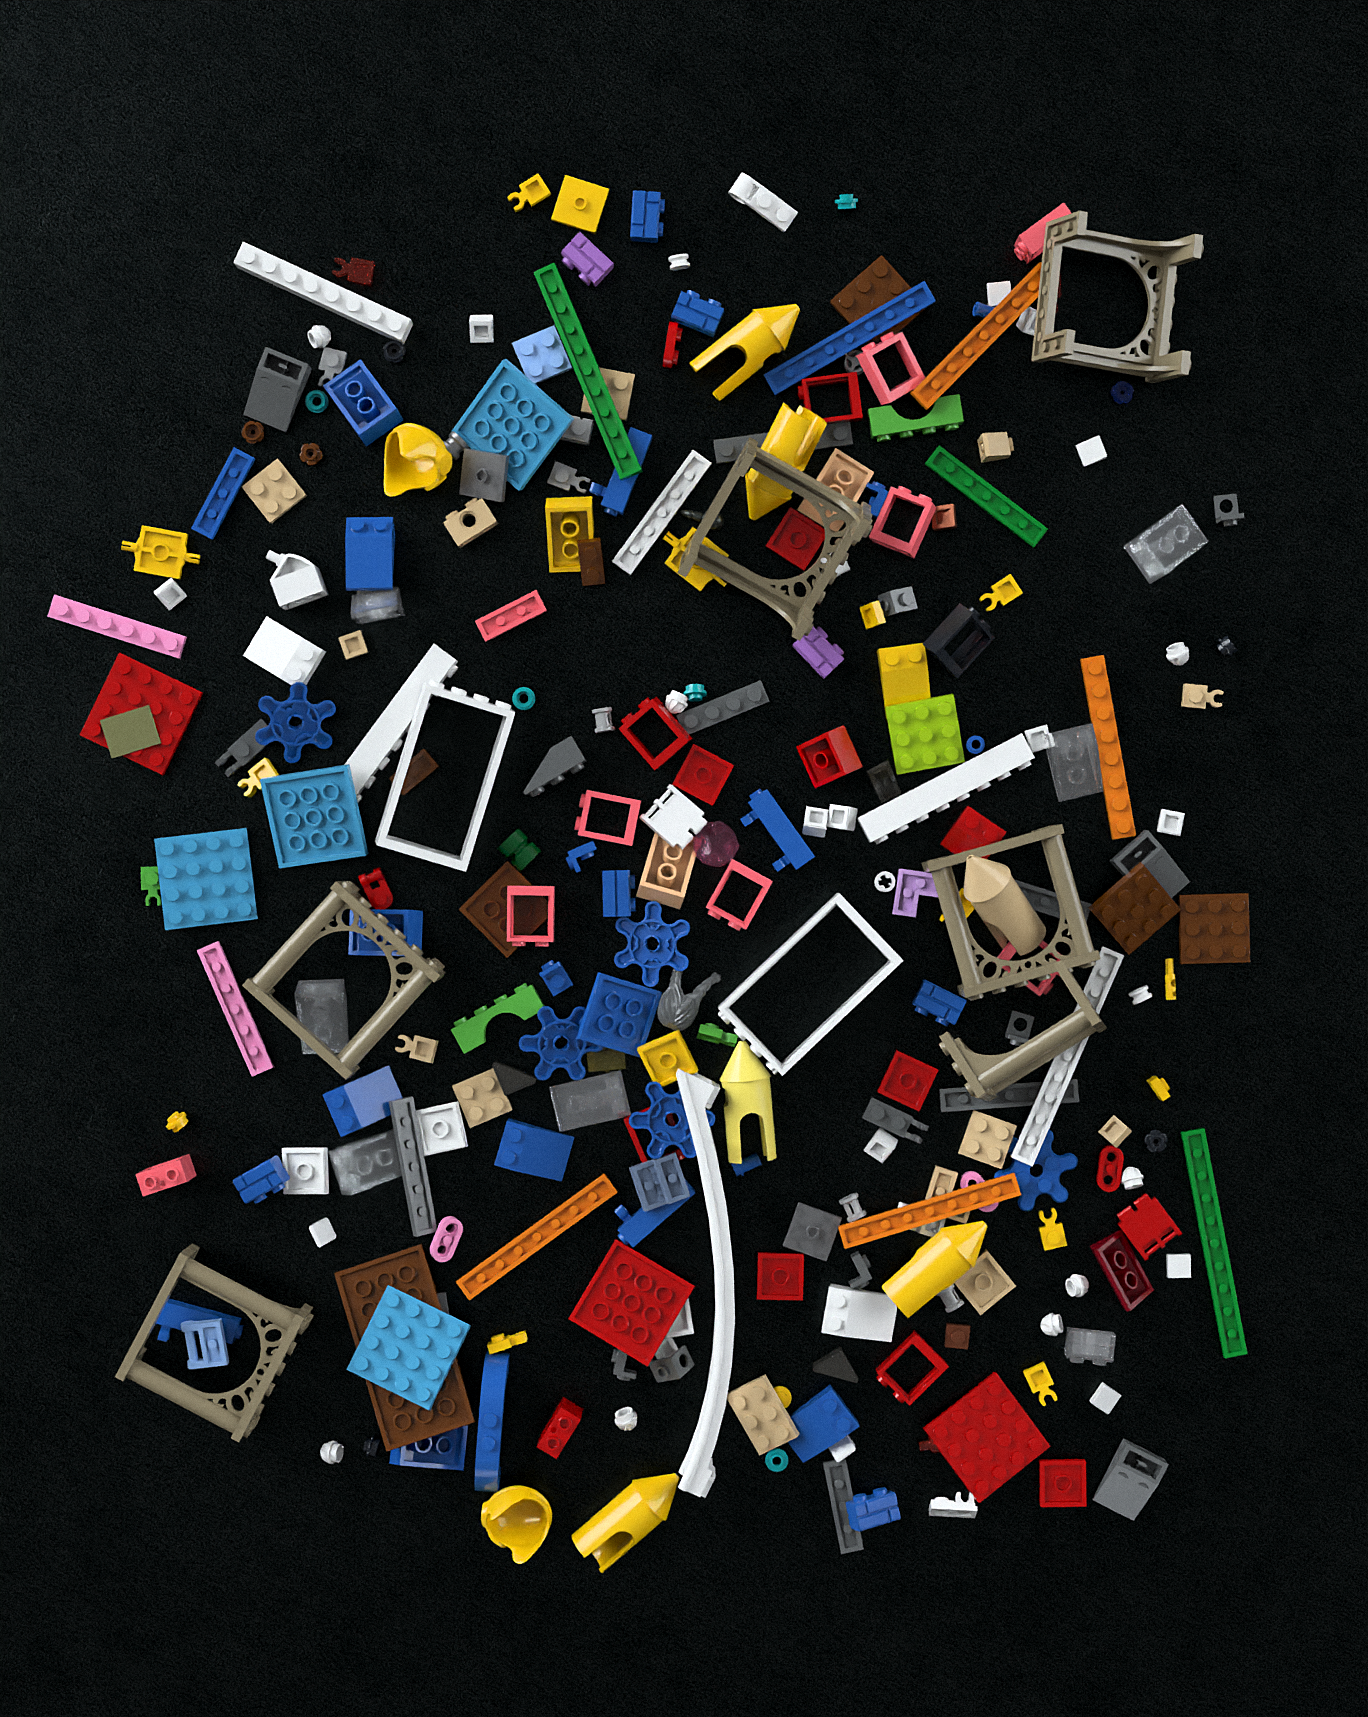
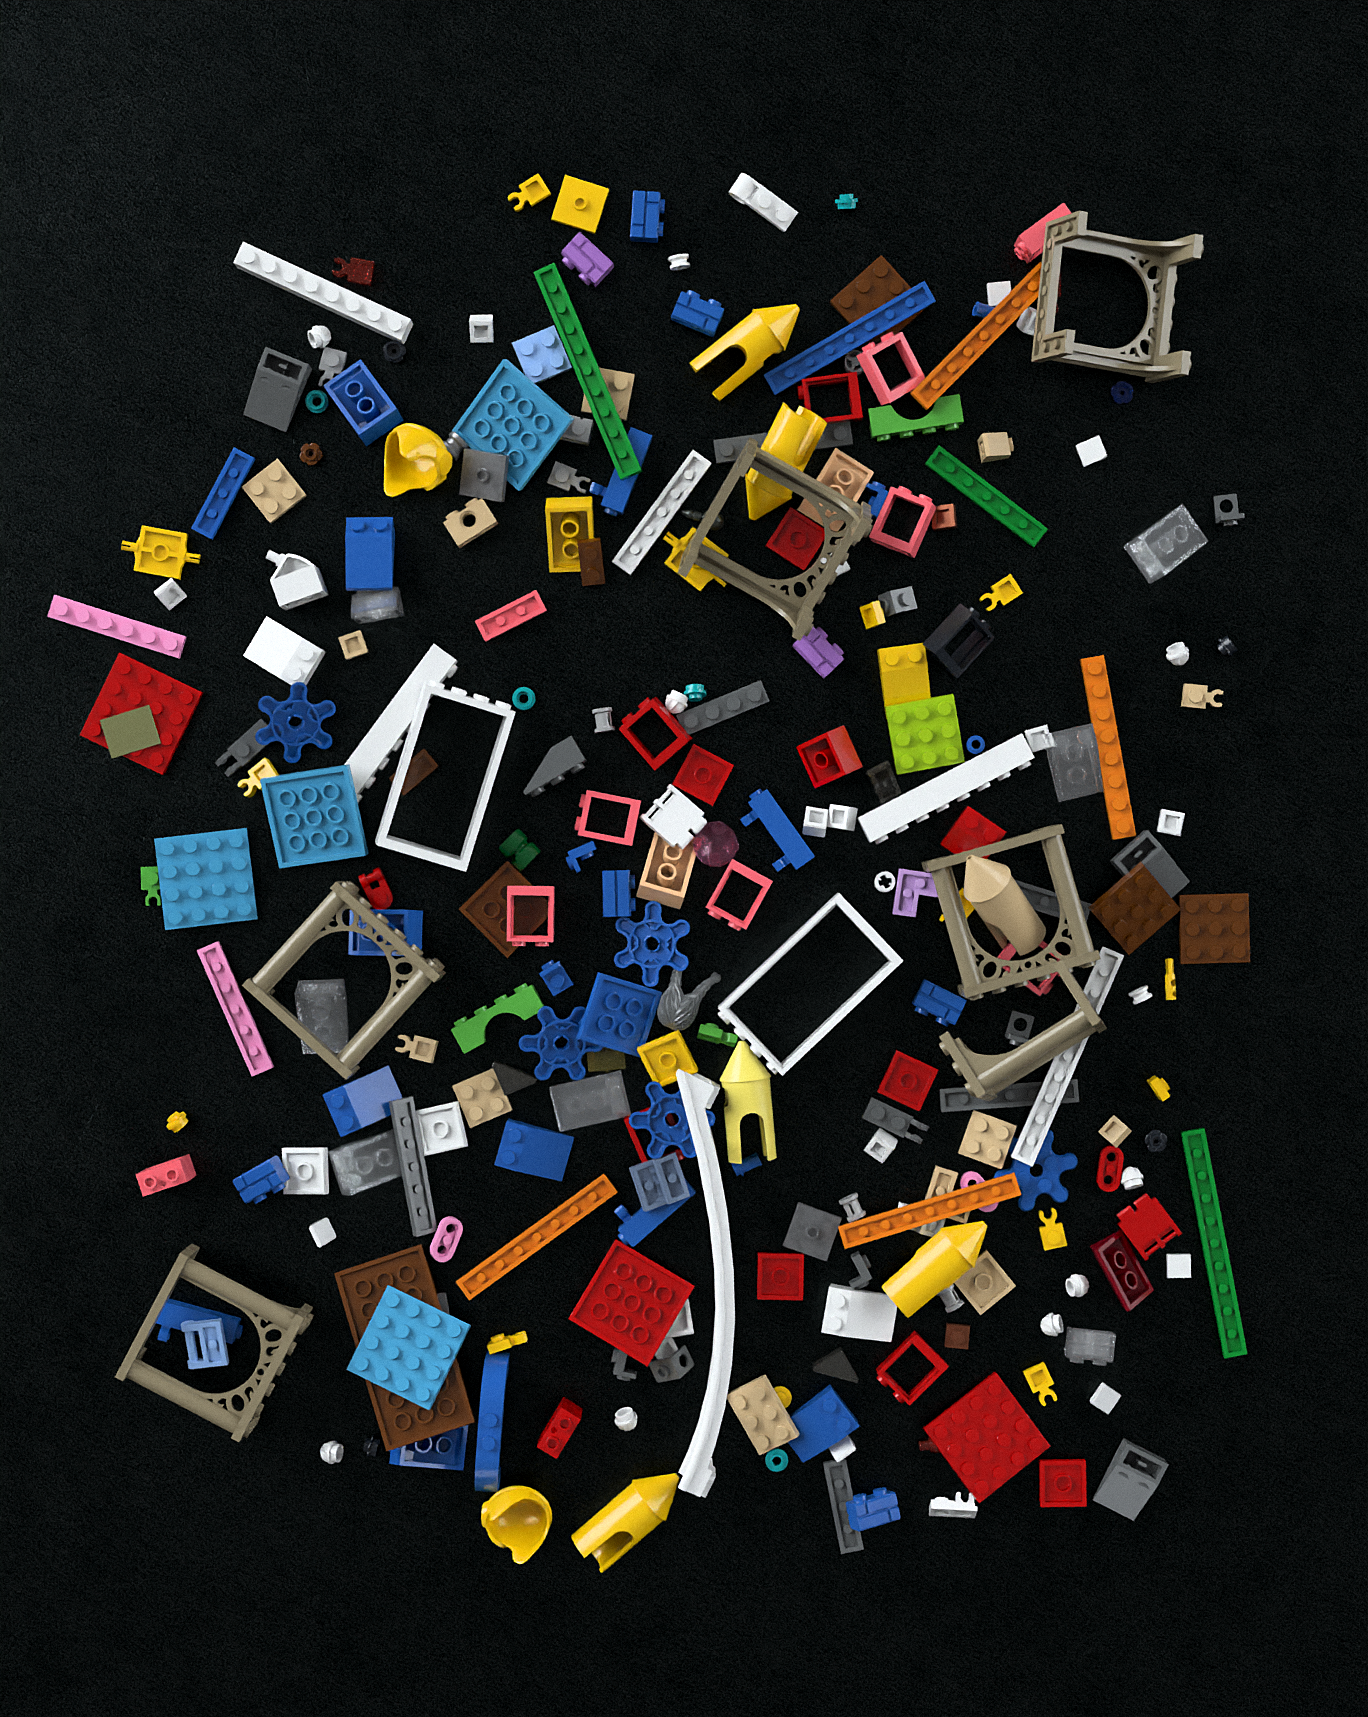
reddish brown plate [242,421,264,444] -> none
red plate [663,321,682,368] -> none

